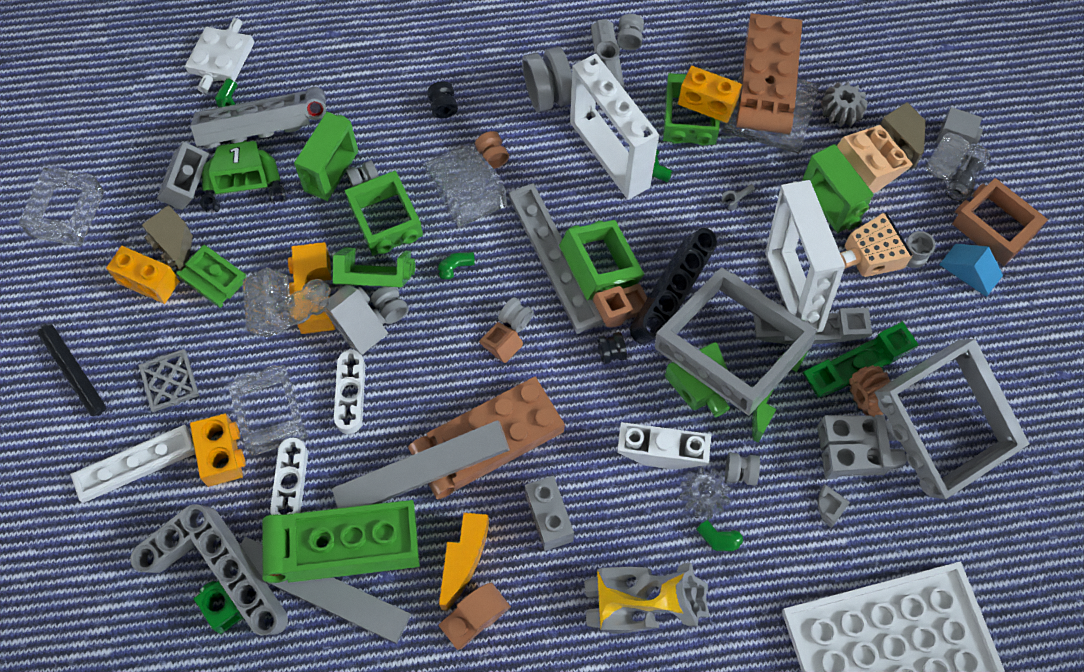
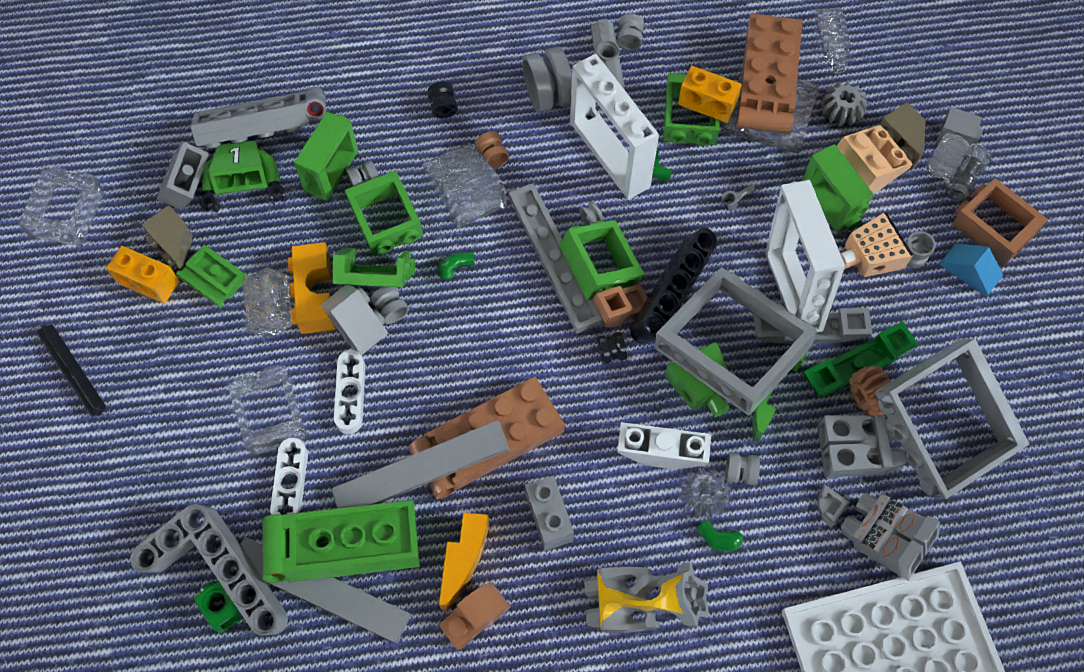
white tile [70,425,195,503] -> none
light grey window [138,349,200,412] -> none
white plate [184,18,255,93] -> none
light orange brick [190,413,246,487] -> none
green arm [215,78,238,108] -> none
clear plate [278,279,331,325] -> none
nougat slope [479,322,523,363] -> none
light grey wheel [498,297,534,333] -> none
none -> light grey bush [579,202,604,225]
none -> clear hinge [815,8,851,74]
none -> light grey hips [841,493,940,581]

